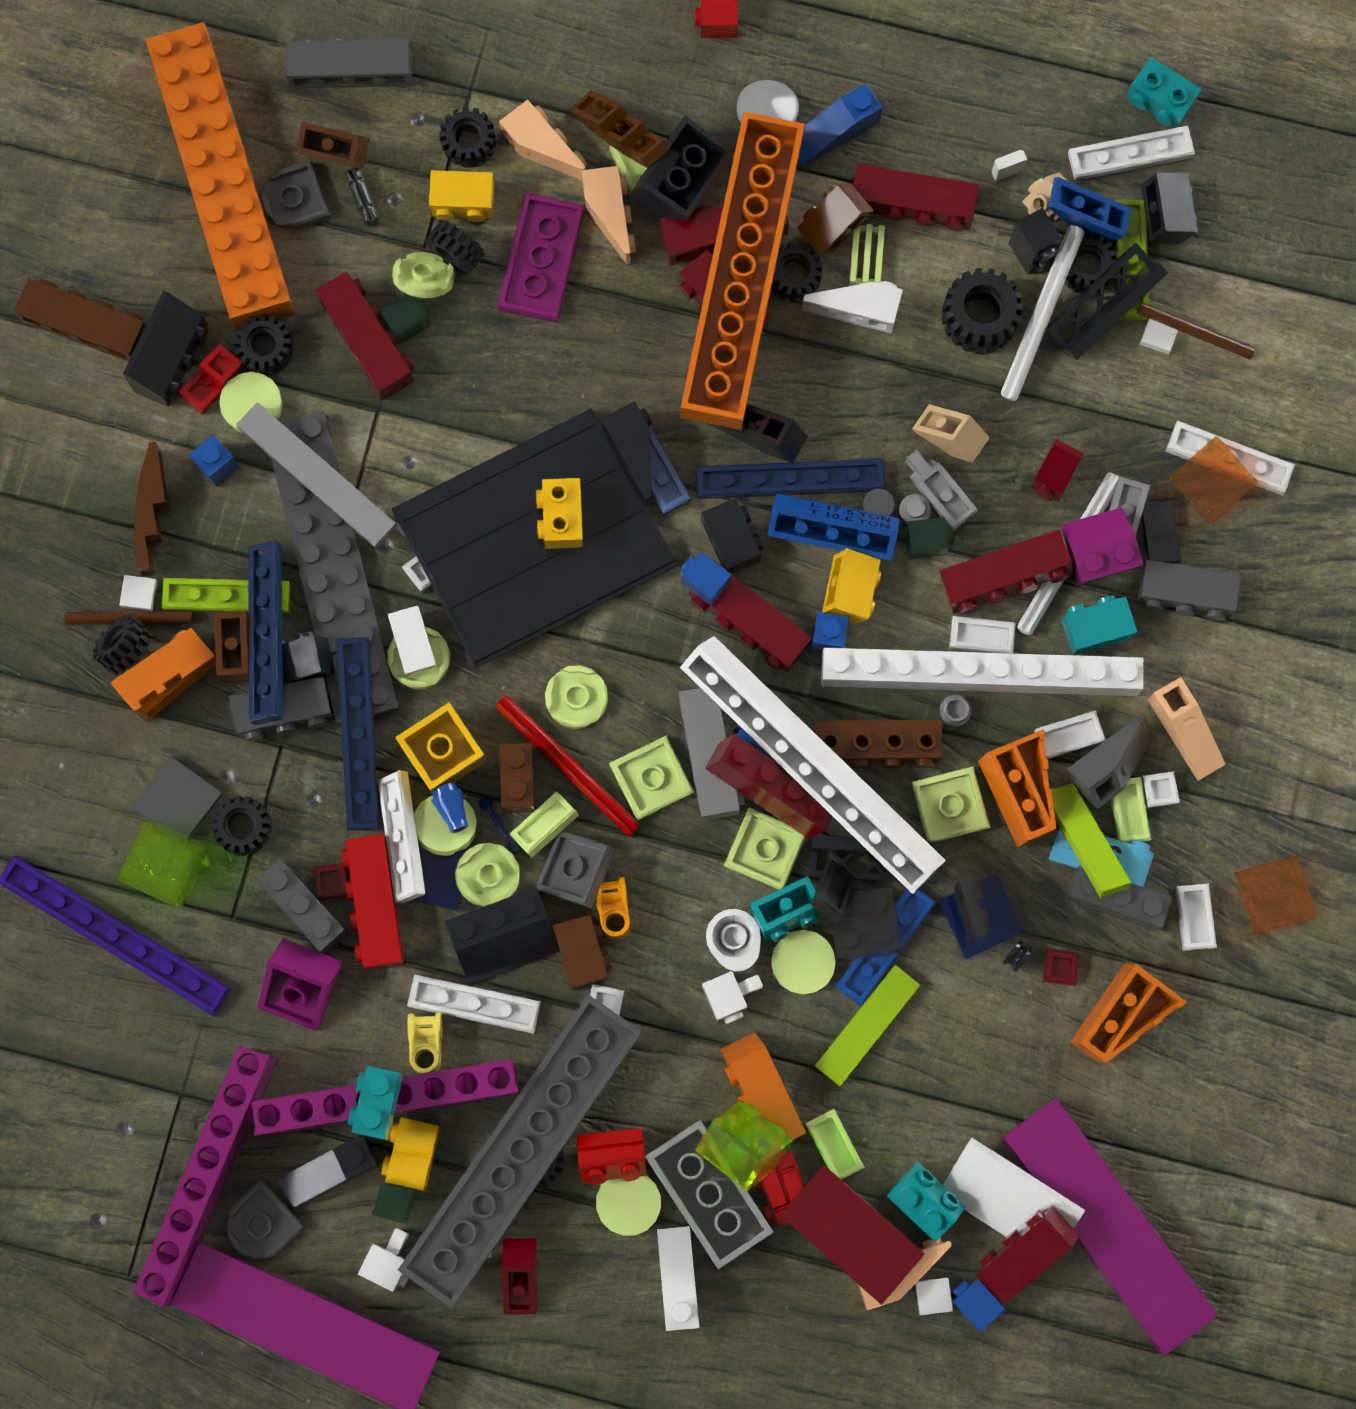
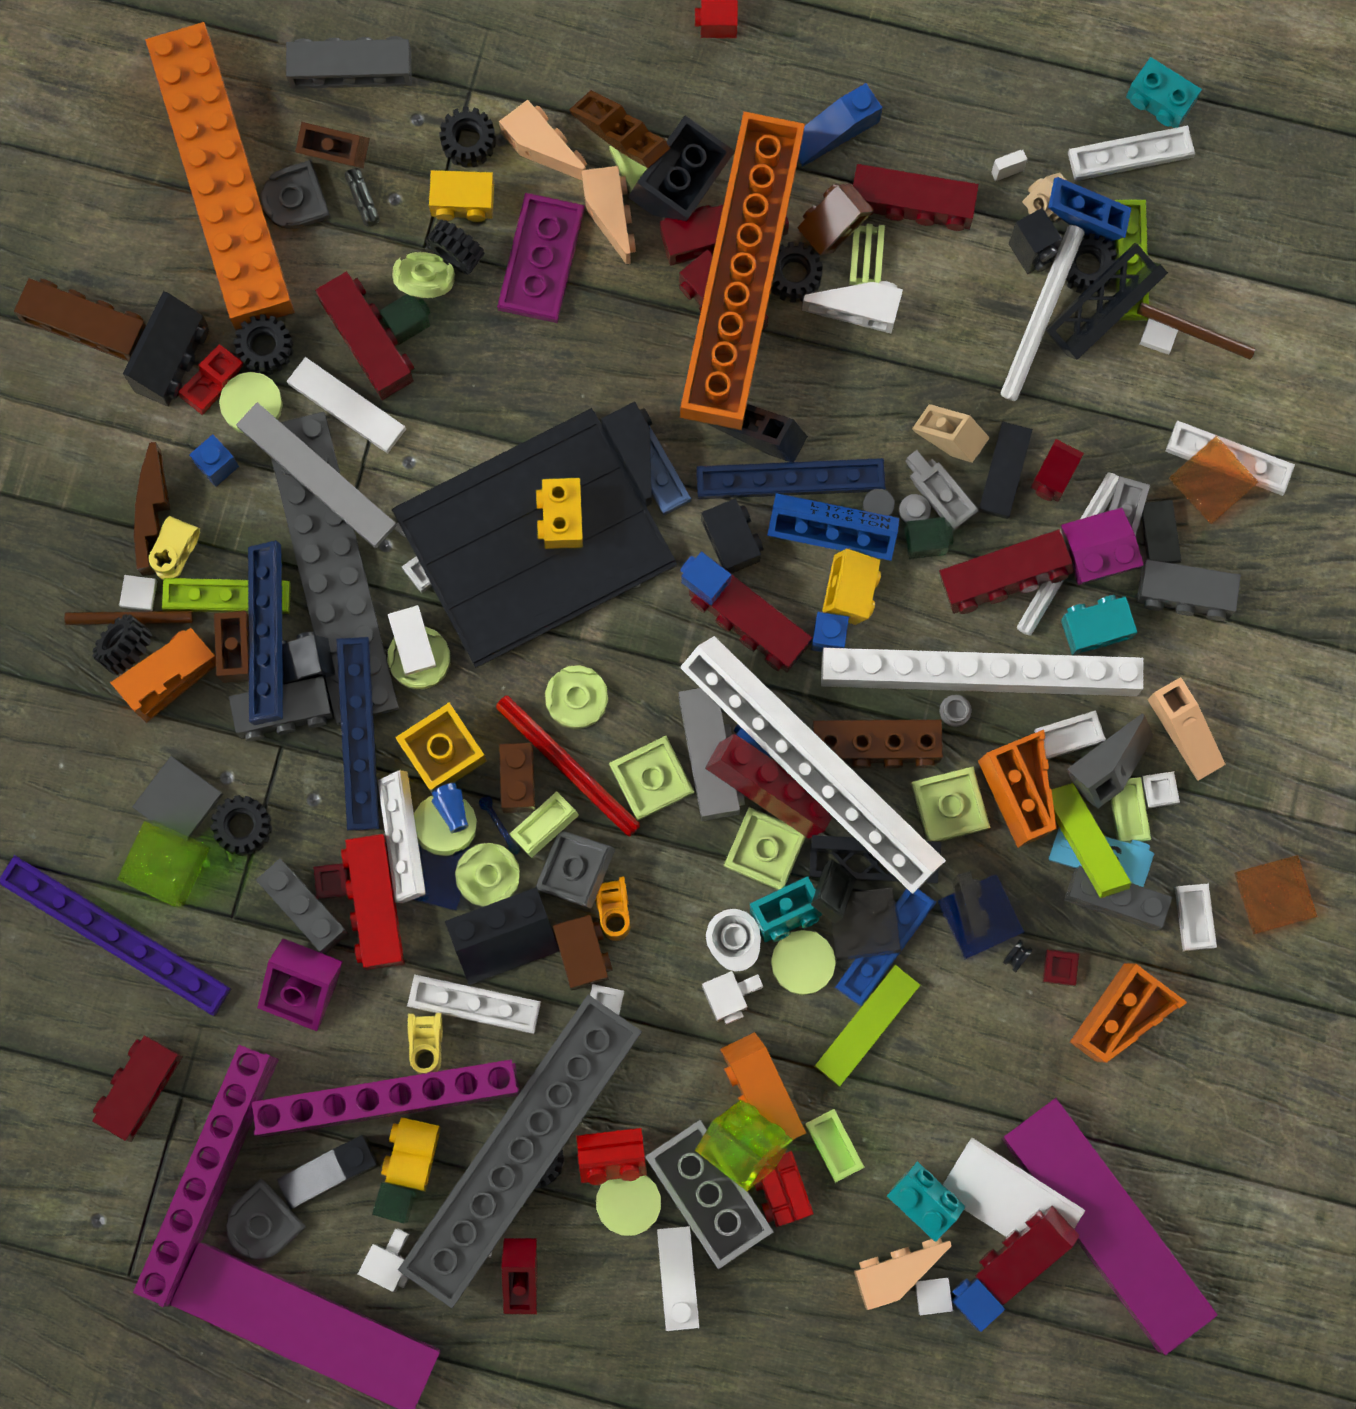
teal brick [348,1066,403,1141] -> none
light grey piece [737,80,799,123] -> none
dark red tile [781,1165,925,1305] -> none
black tyre [941,268,1023,354] -> none
white tile [949,616,1016,654] -> none
brick [1141,172,1198,243] -> none
none -> dark red brick [92,1035,183,1142]
none -> light yellow piece [149,516,200,580]
none -> white tile [287,357,406,454]
none -> black tile [978,421,1033,519]

